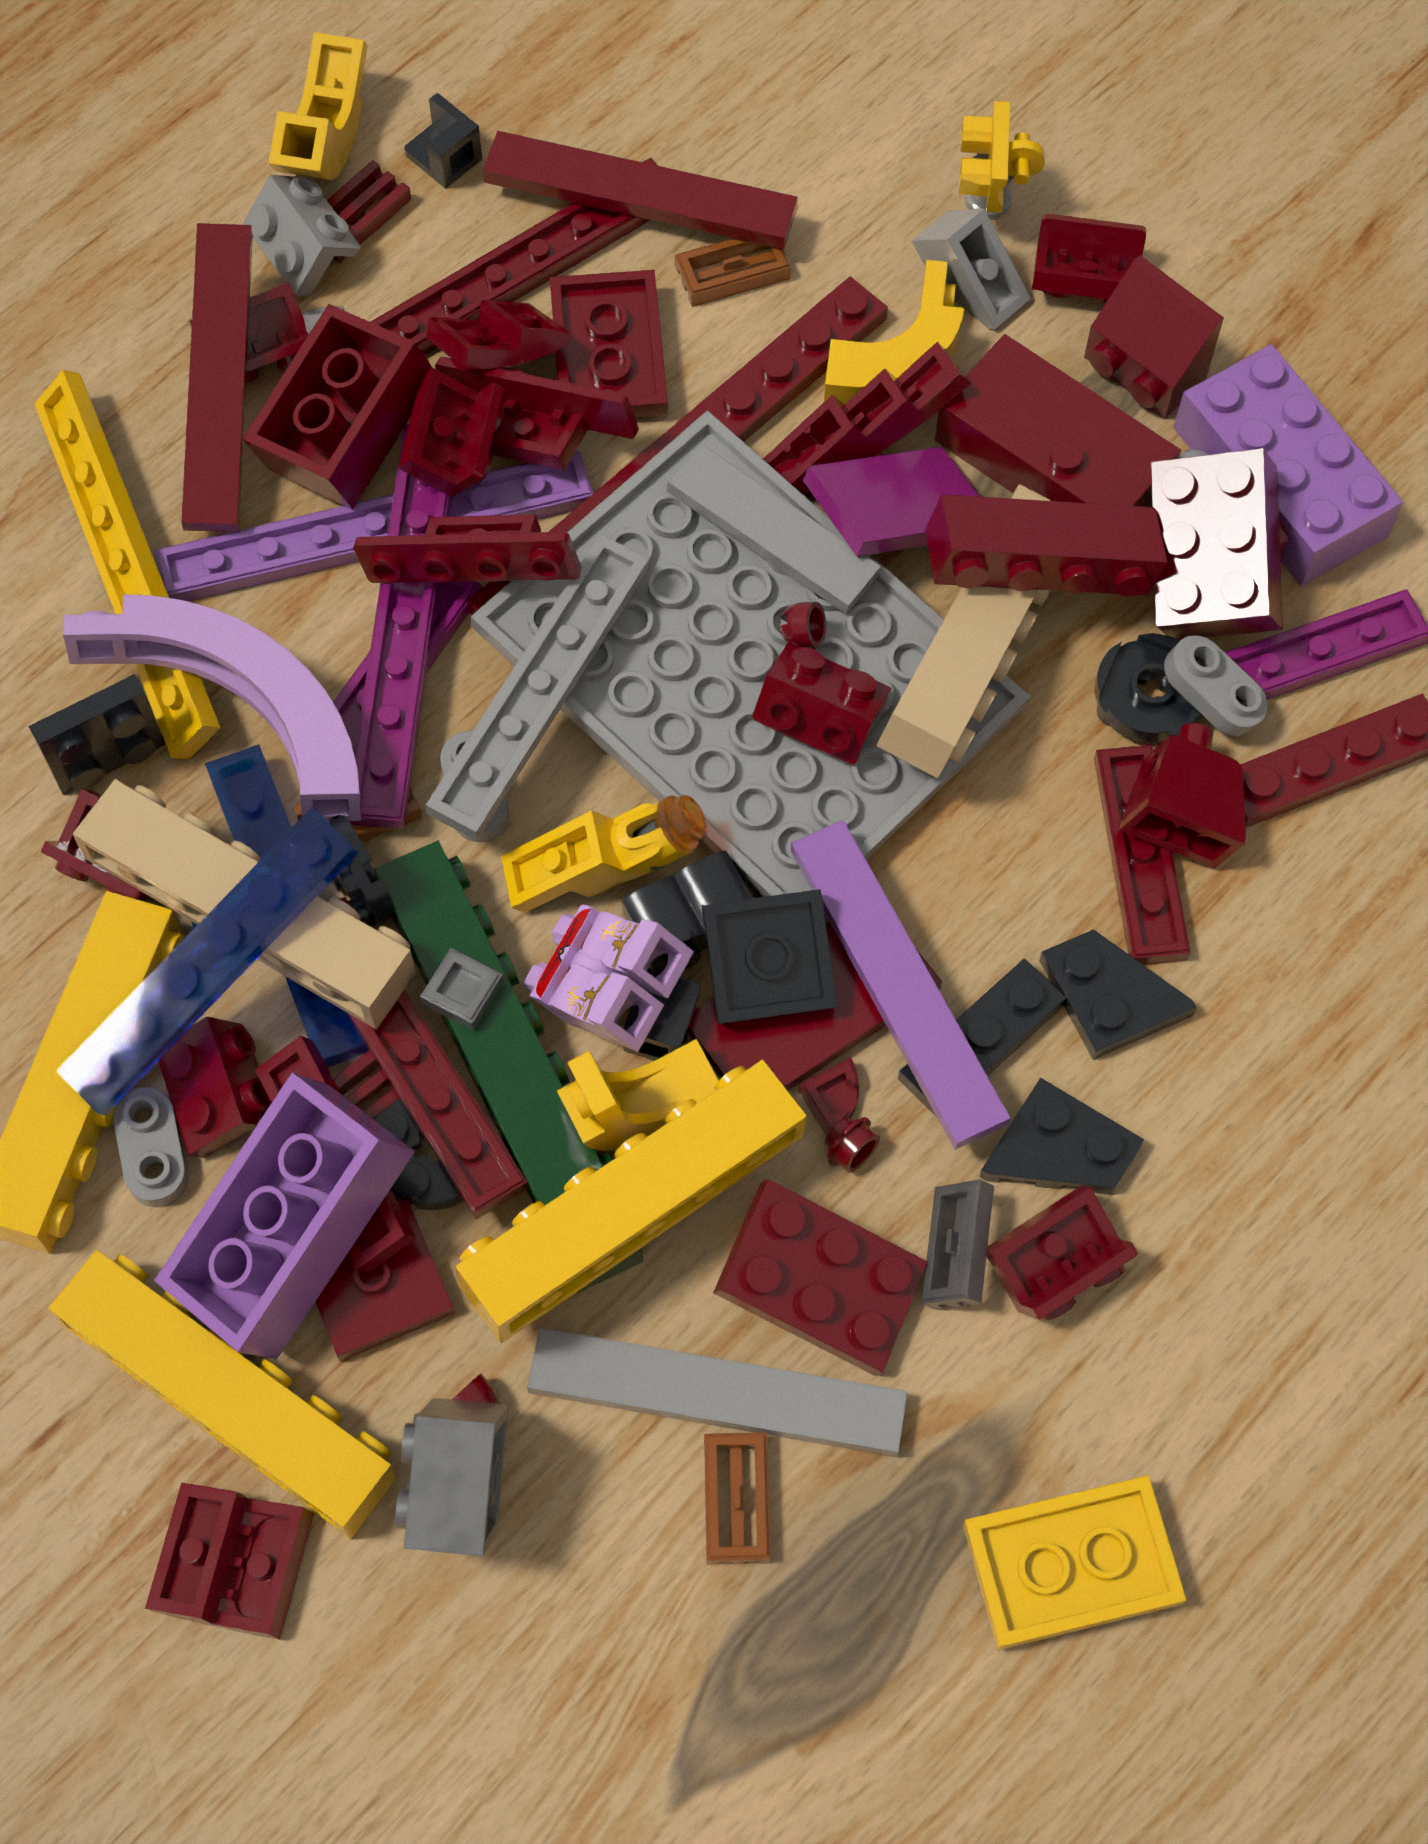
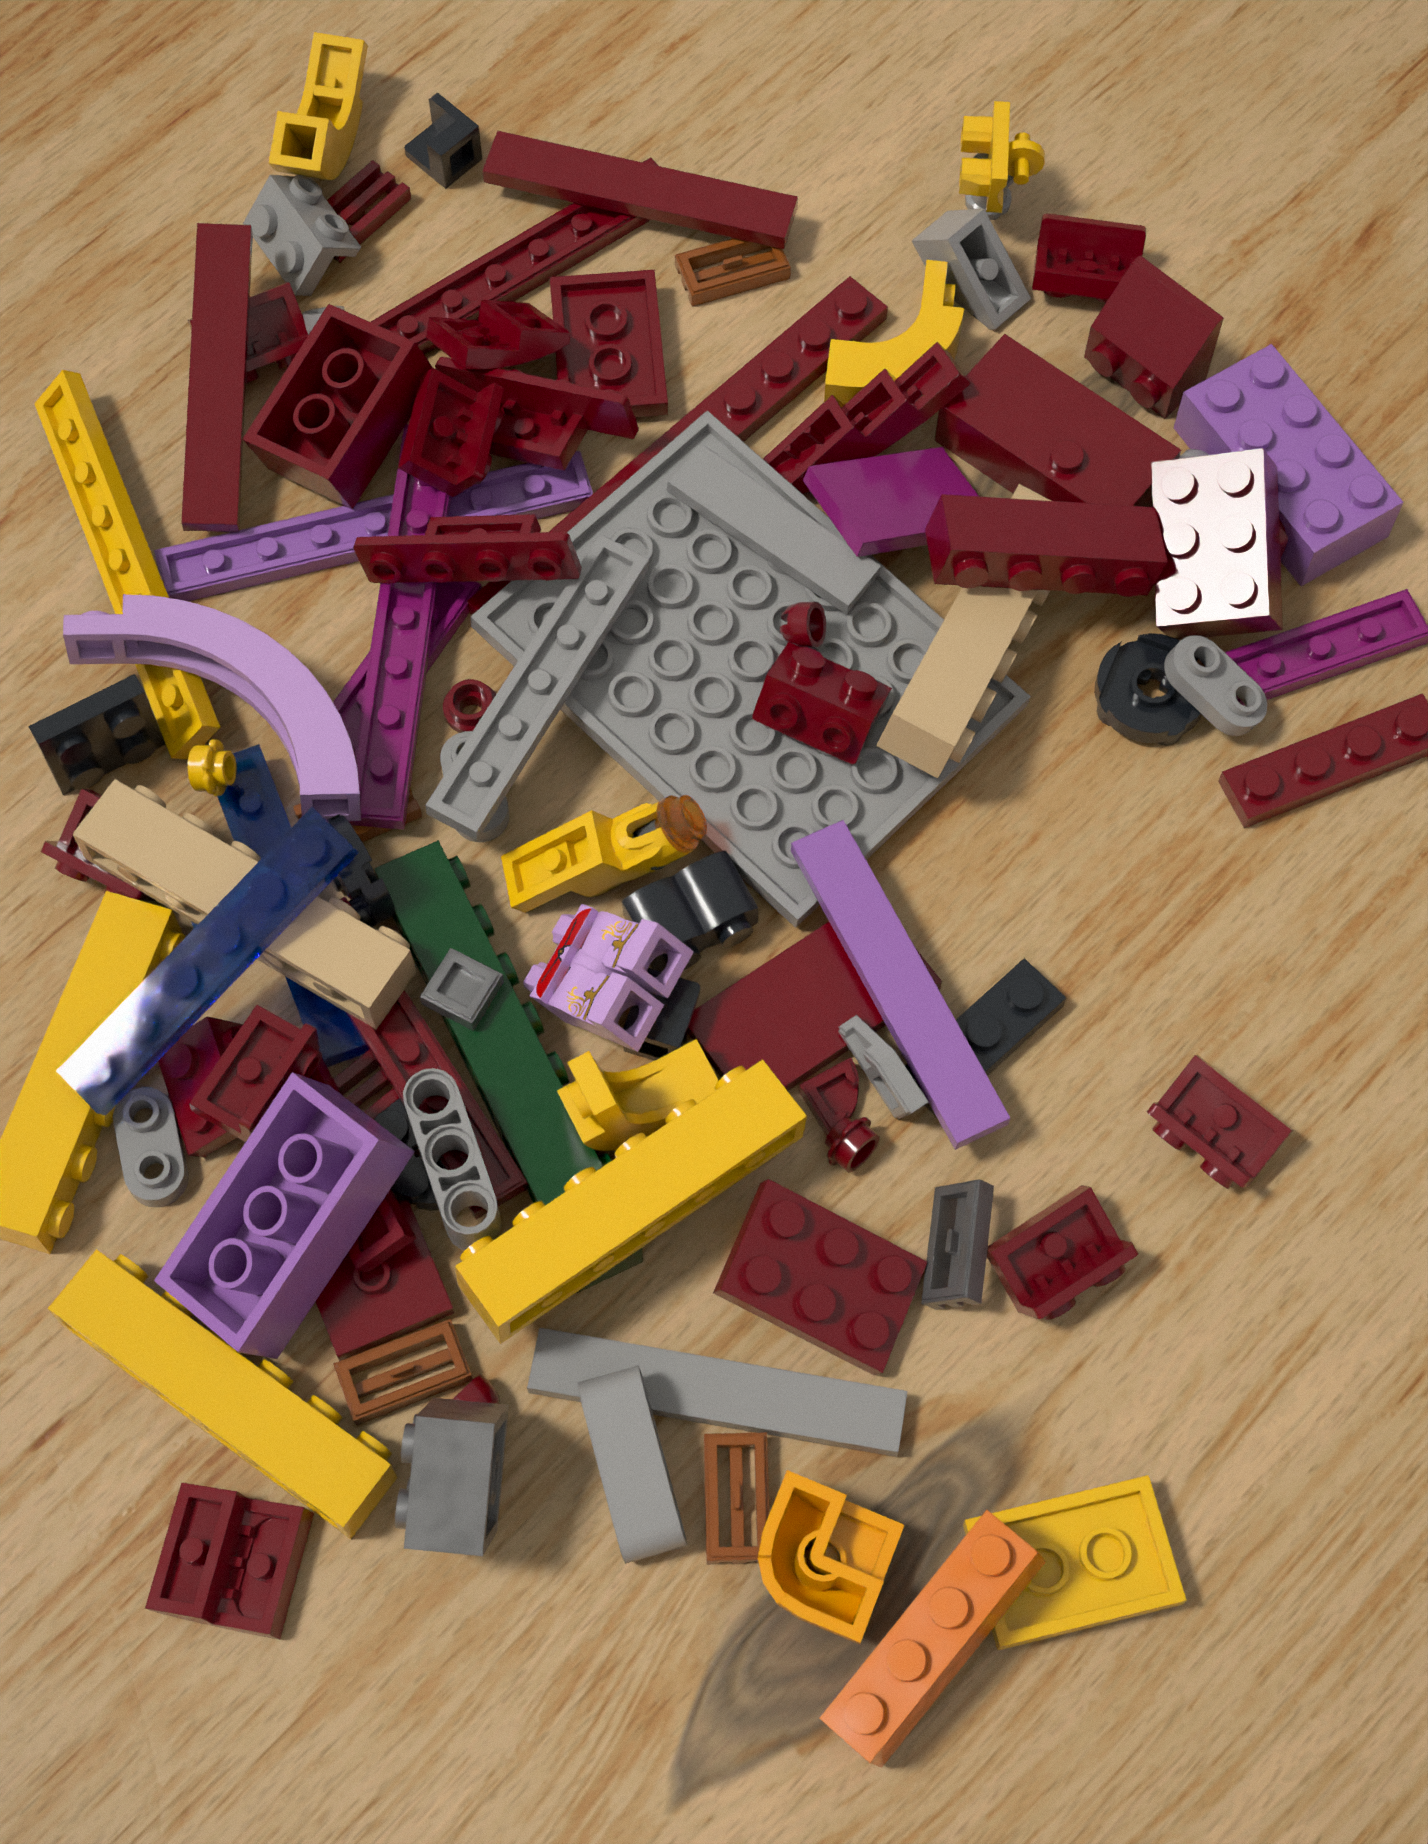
black plate [701,889,837,1024] -> none
black wing [979,1077,1144,1195] -> none
black wing [1039,929,1197,1060] -> none
dark red tile [1094,745,1191,965] -> none
dark red torso [1119,723,1246,868] -> none
none -> yellow plate [188,739,237,797]
none -> dark red bracket [189,1005,322,1142]
none -> dark orange tile [333,1319,473,1426]
none -> light grey beam [403,1068,502,1250]
none -> dark red plate [443,679,496,733]
none -> light grey beam [577,1365,687,1564]
none -> light orange brick [758,1470,904,1644]
none -> orange brick [819,1510,1046,1768]
none -> light grey tile [838,1015,928,1120]
none -> dark red bracket [1147,1055,1294,1189]

